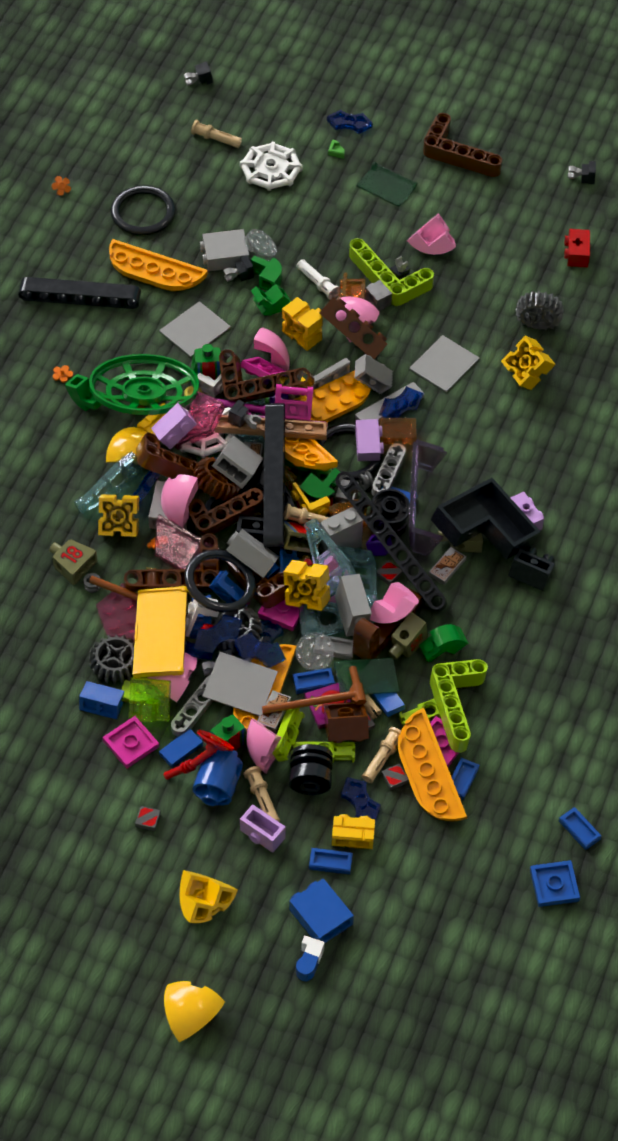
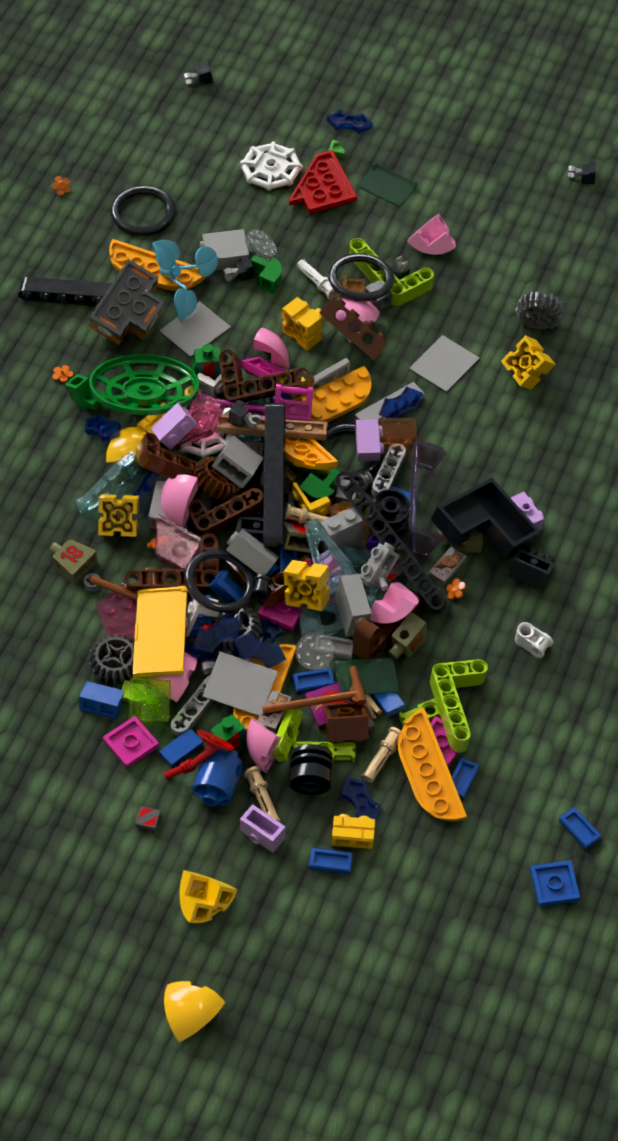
tan pin [191,120,242,148] -> none
green brick [251,284,291,316] -> none
blue brick [289,878,354,943] -> none
leg [296,935,325,981] -> none
light grey brick [355,354,393,394] -> none
dark grey tile [381,764,409,791] -> none
green brick [419,624,469,662] -> none
reddish brown beam [423,113,502,177] -> none
red brick [564,229,590,268] -> none
none -> clear blue tile [85,414,121,442]
none -> dark grey piece [89,259,164,345]
none -> medium azure plant [152,240,218,321]
none -> black bush [252,574,271,601]
none -> red wing [289,150,357,214]
none -> black wedge [328,253,395,301]
none -> light grey brick [360,542,400,591]
none -> orange plant [446,579,466,600]
none -> white piece [515,622,553,658]

